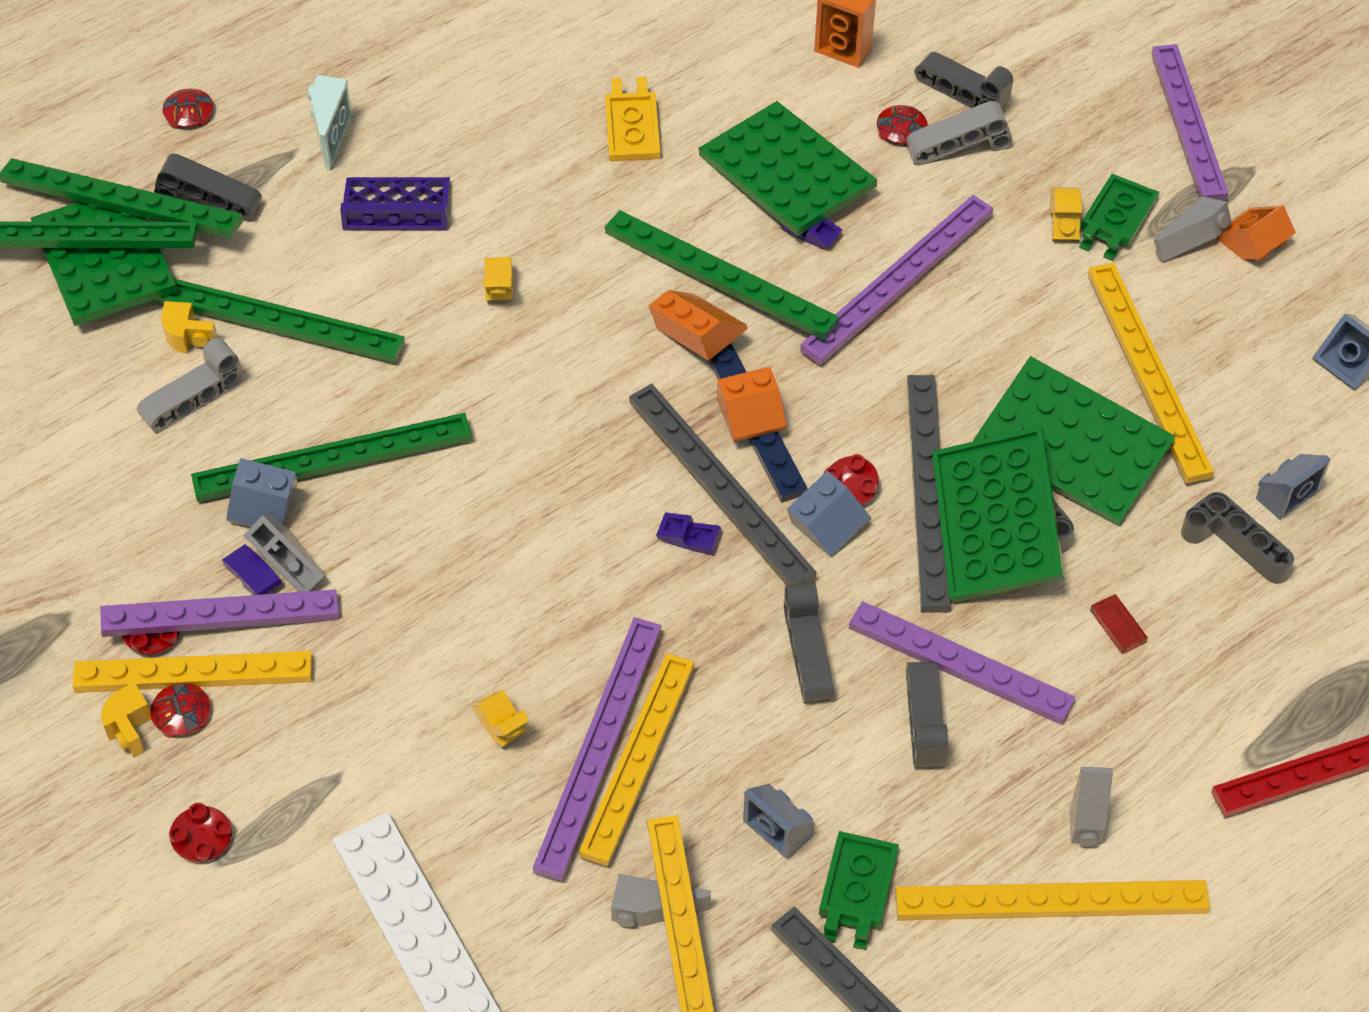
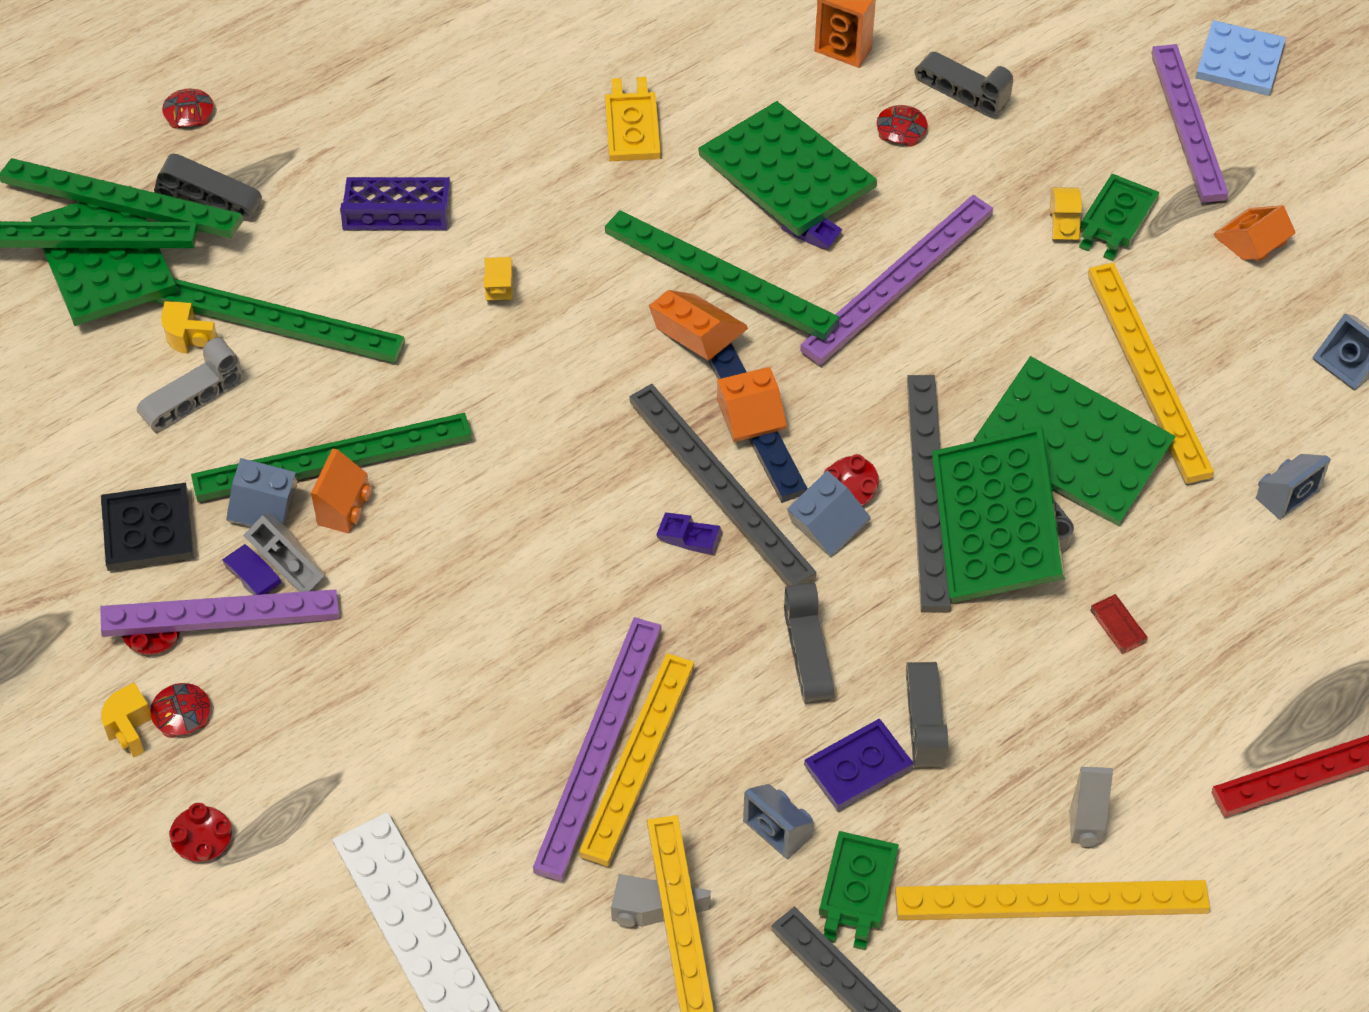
yellow plate [72,651,312,693] -> none
light aqua slope [308,75,352,171] -> none
yellow brick [472,690,530,747] -> none
medium lavender plate [849,601,1075,725] -> none
light grey beam [906,101,1013,165] -> none
light grey slope [1154,196,1232,262] -> none
dark grey beam [1181,492,1294,584] -> none
none -> black plate [101,482,194,571]
none -> orange slope [311,449,372,534]
none -> dark purple plate [804,718,914,811]
none -> light blue plate [1196,20,1286,96]

